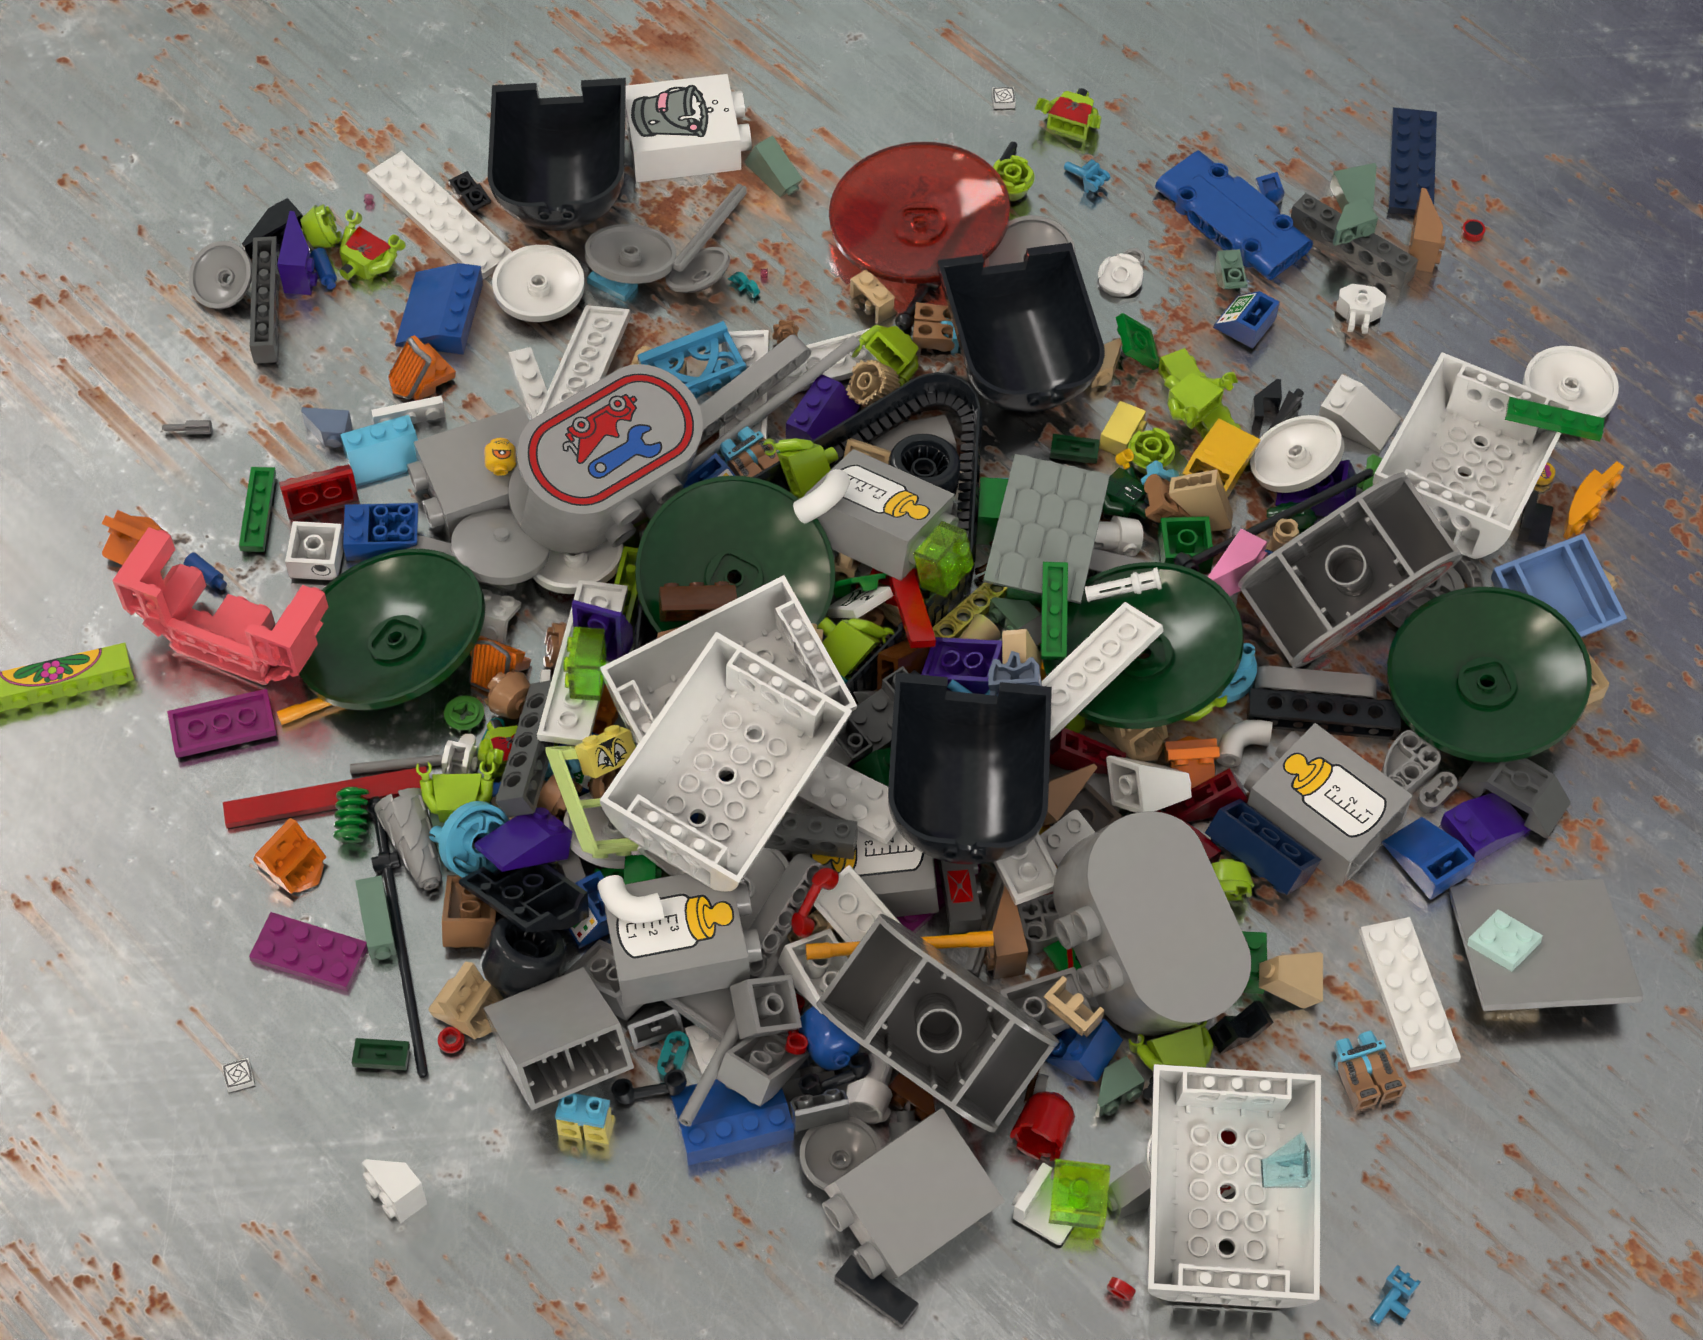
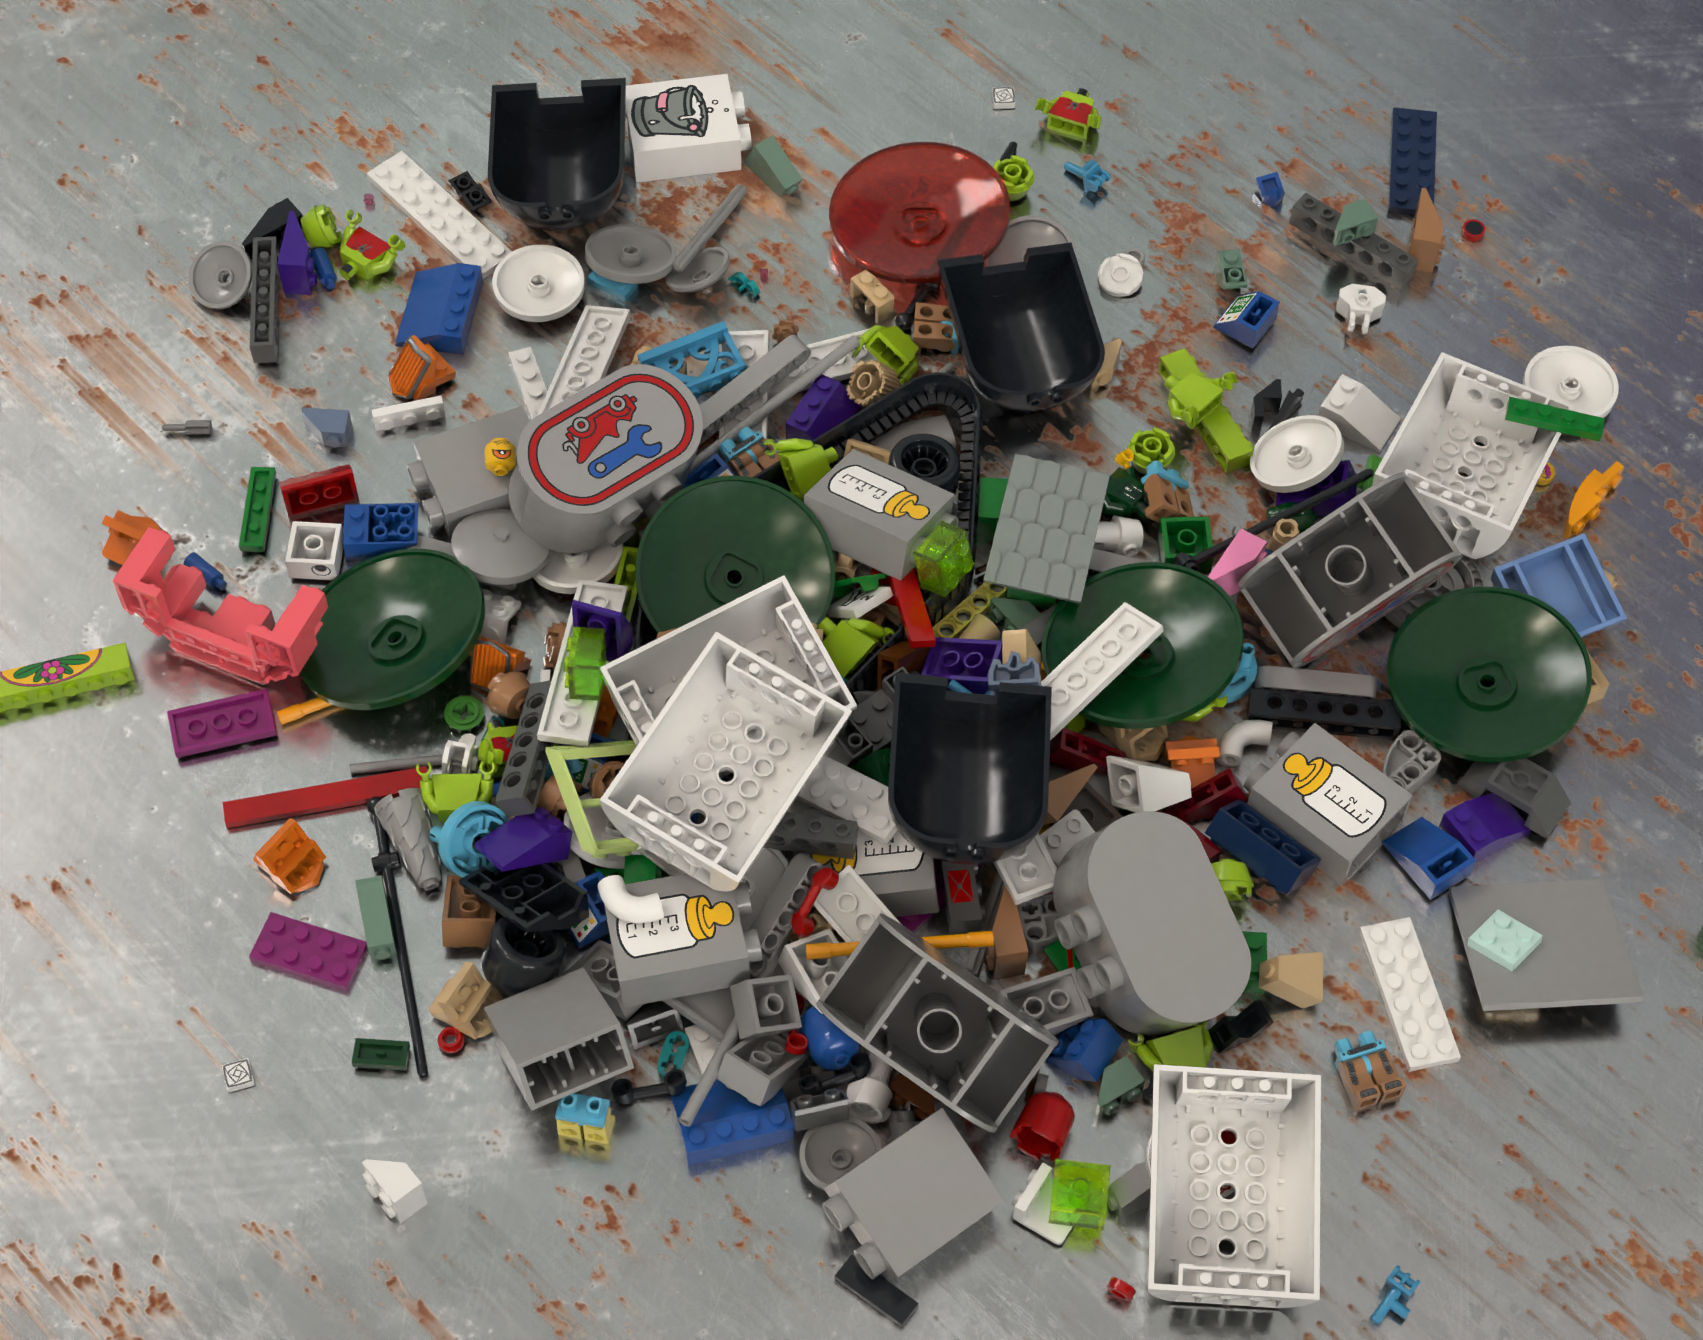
green piece [333,787,369,843] -> none
medium azure slope [340,414,418,487] -> none
light yellow brick [574,725,636,779] -> none
reddish brown slope [659,581,737,622] -> none
white cylinder [793,469,850,524] -> none
green plate [1041,562,1068,660] -> none
tan window [1043,976,1104,1037] -> none
dark green plate [1050,434,1100,464] -> none
white pin [1085,567,1162,602] -> none
light yellow brick [1099,401,1147,455] -> none
green plate [1116,313,1160,370] -> none
blue panel [1155,150,1313,280] -> none
tan slope [1169,469,1233,532] -> none
yellow slope [1182,418,1261,497] -> none
clear light blue slope [1261,1132,1312,1188] -> none
sand green slope [1330,163,1377,212] -> none
light grey beam [1417,772,1458,813] -> none
black panel [1517,490,1553,547] -> none

